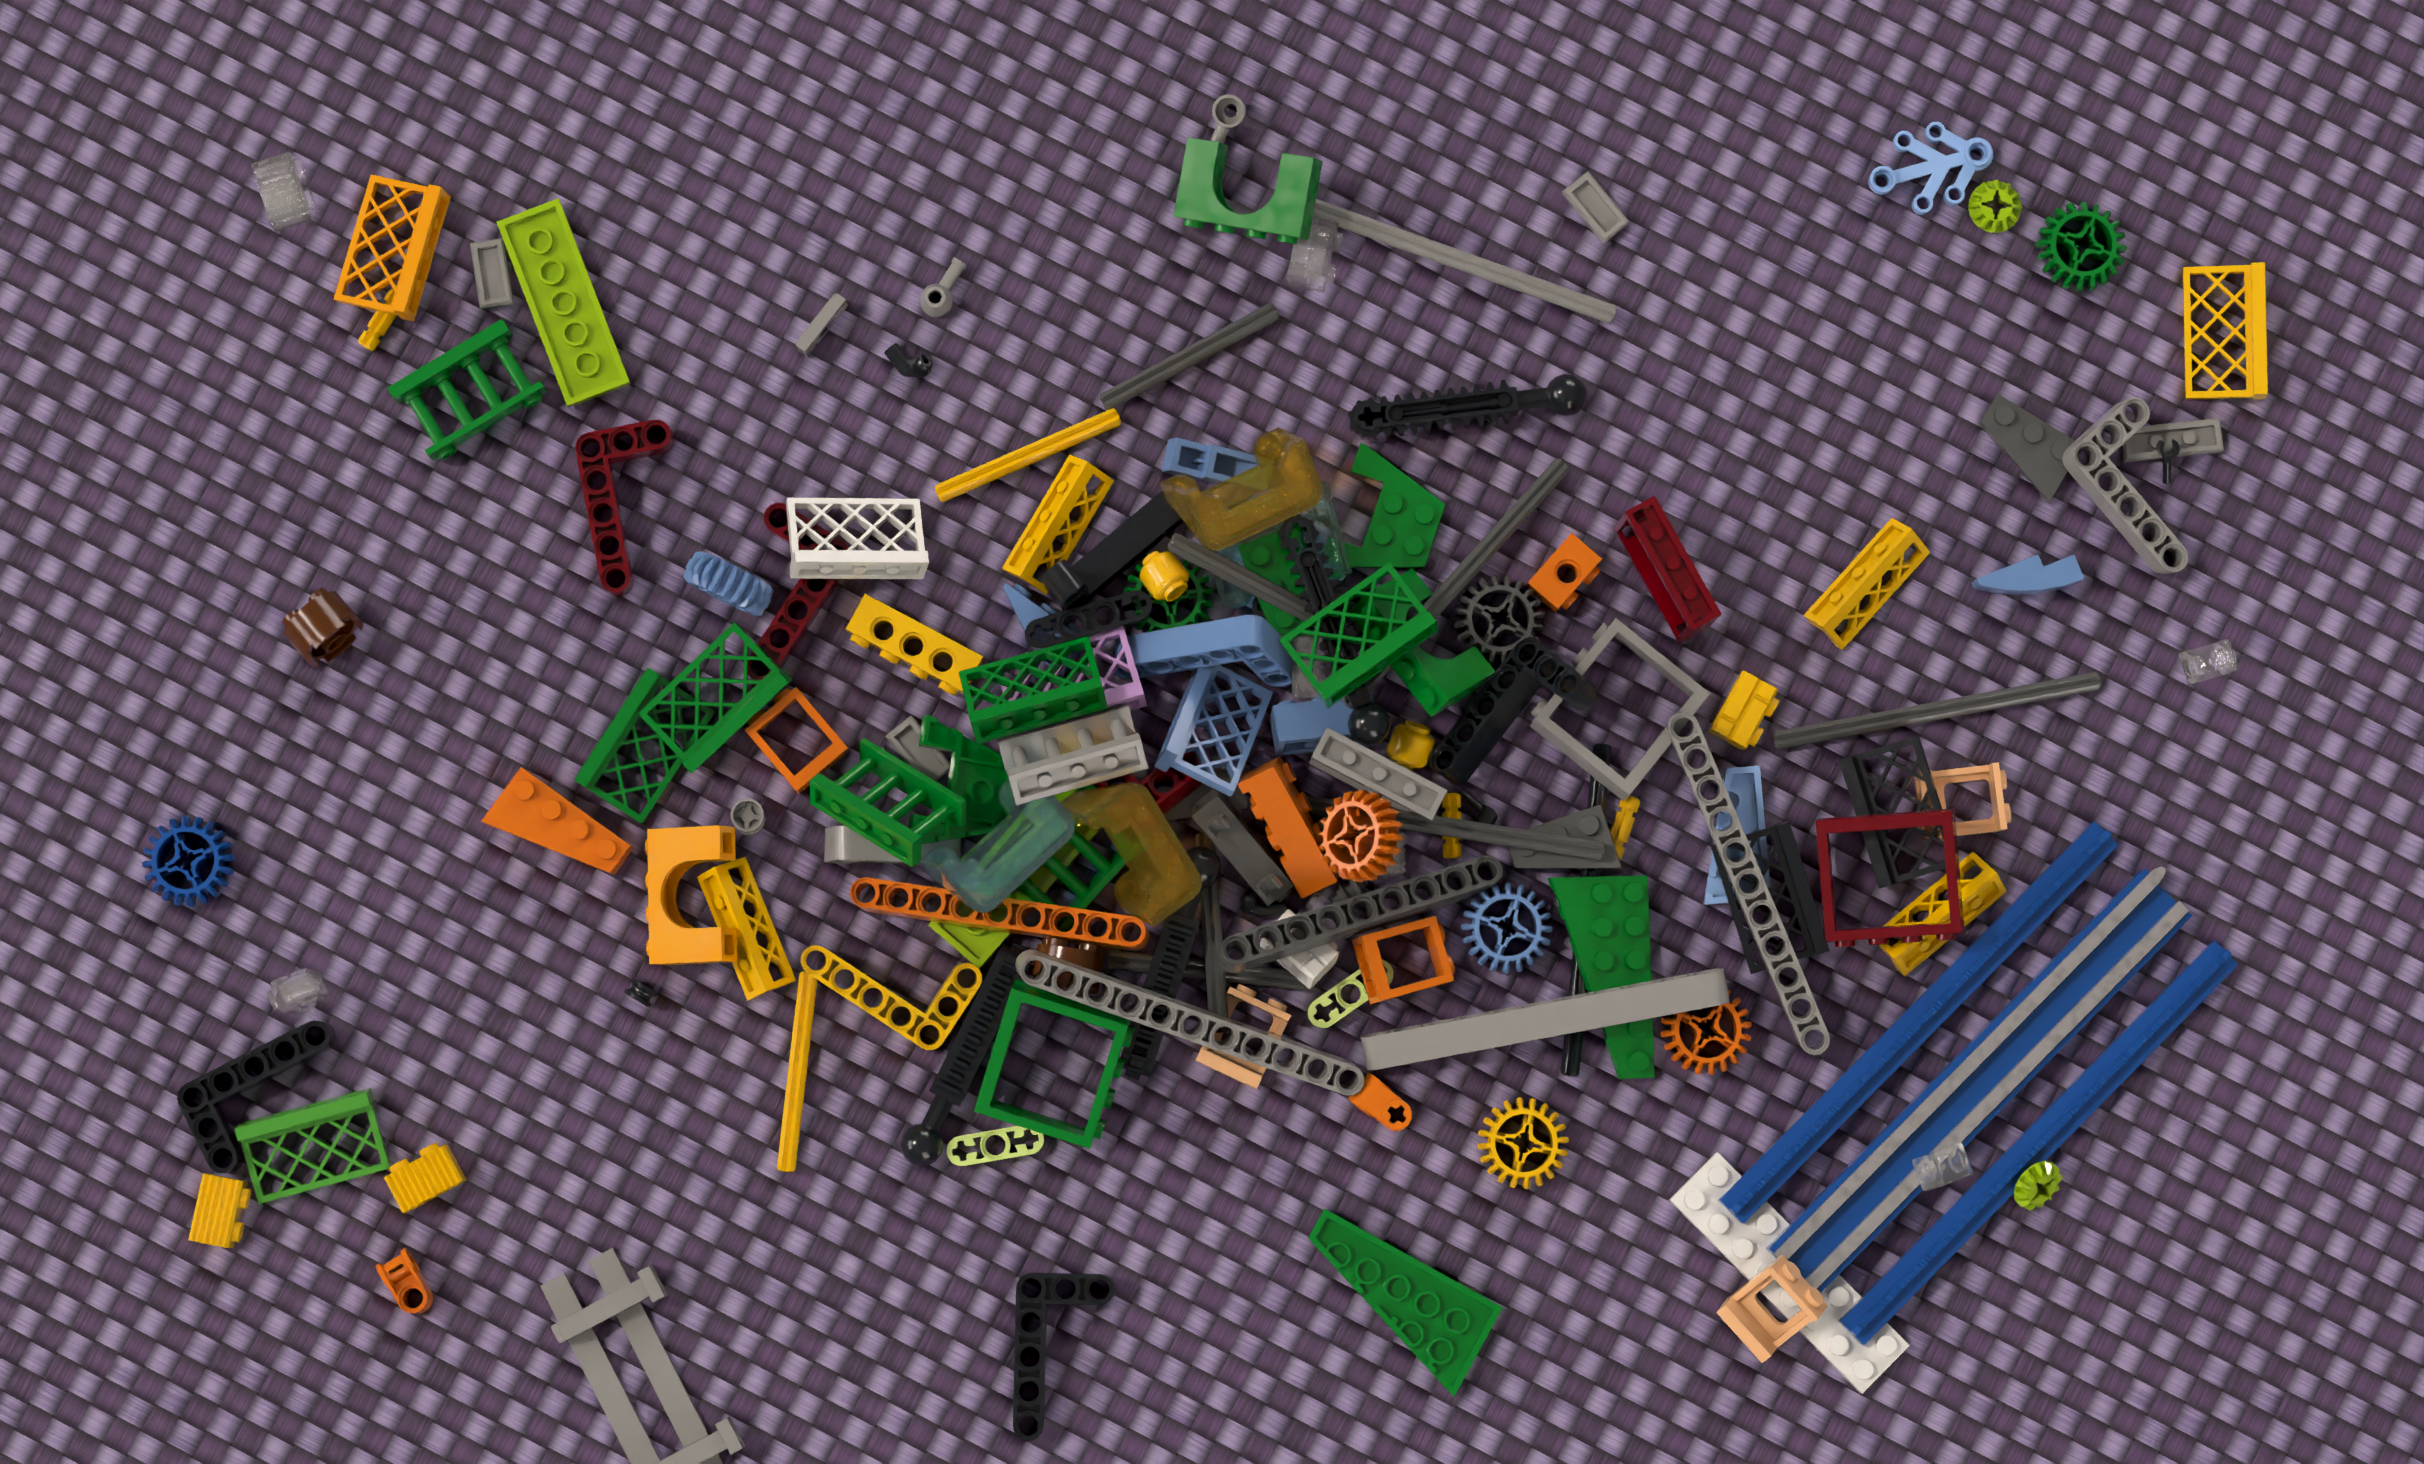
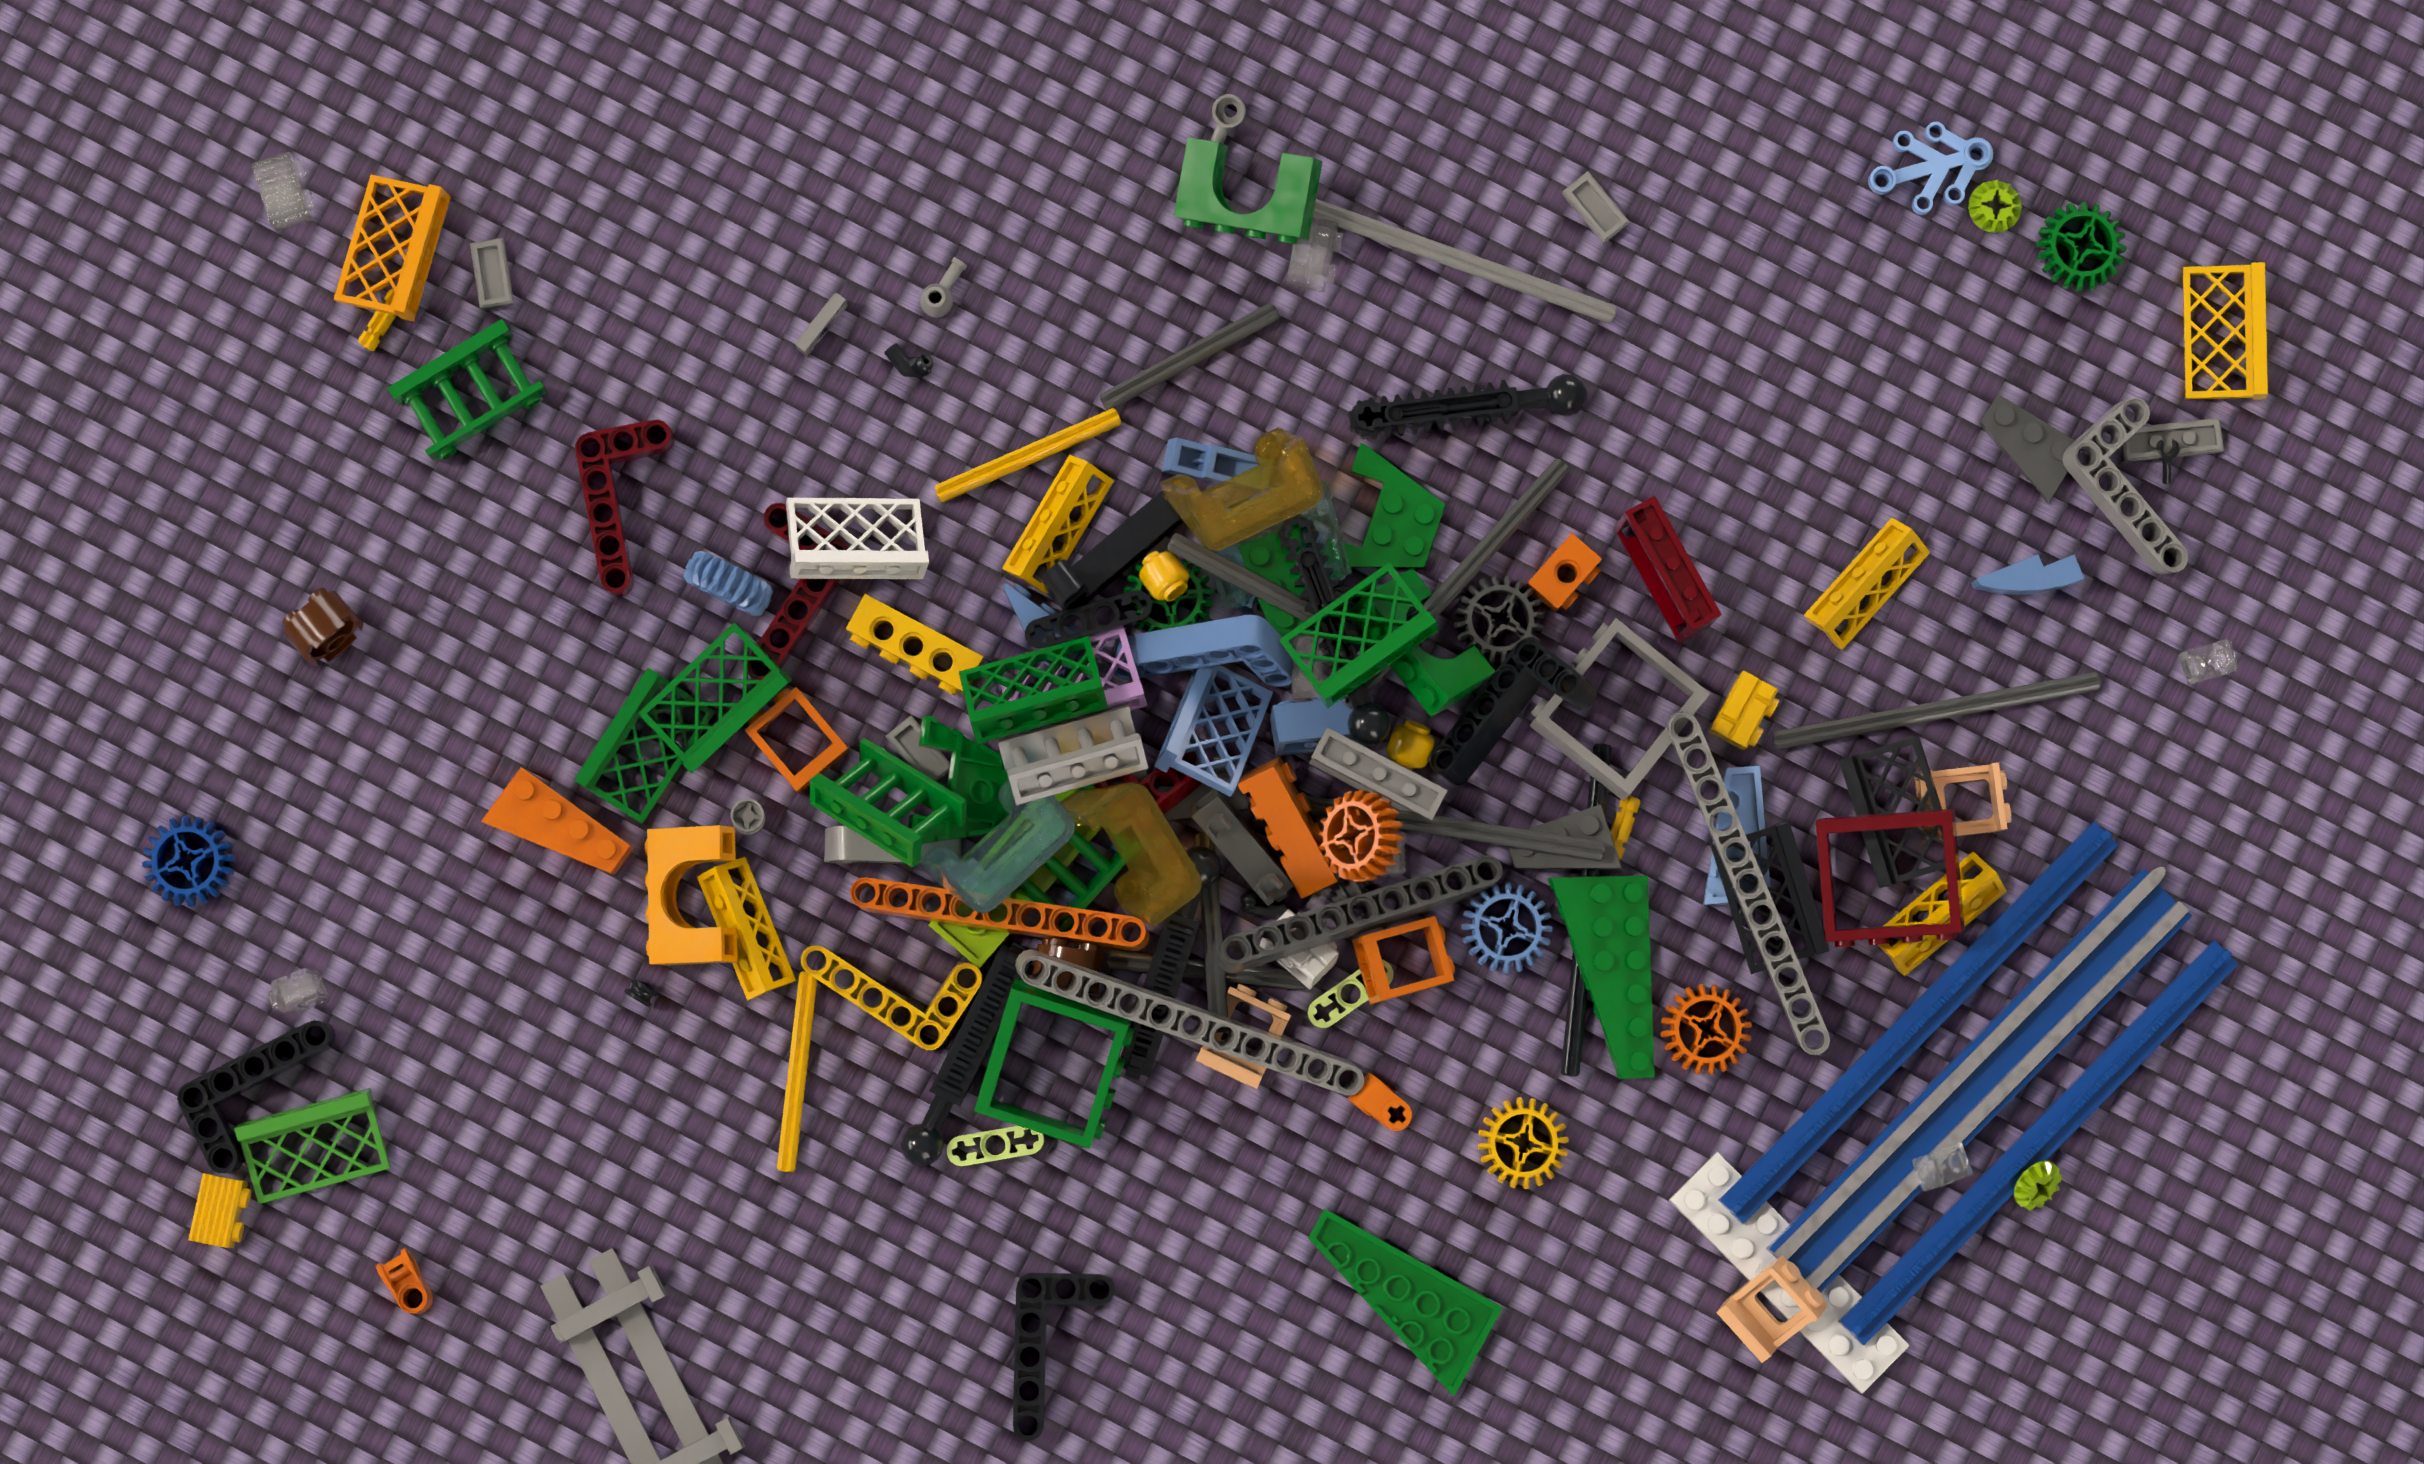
yellow brick [384,1142,467,1213] -> none
lime plate [496,198,631,408] -> none
light grey beam [1361,968,1730,1070] -> none
yellow axle [1442,793,1462,859] -> none
black hand [1458,788,1497,825] -> none

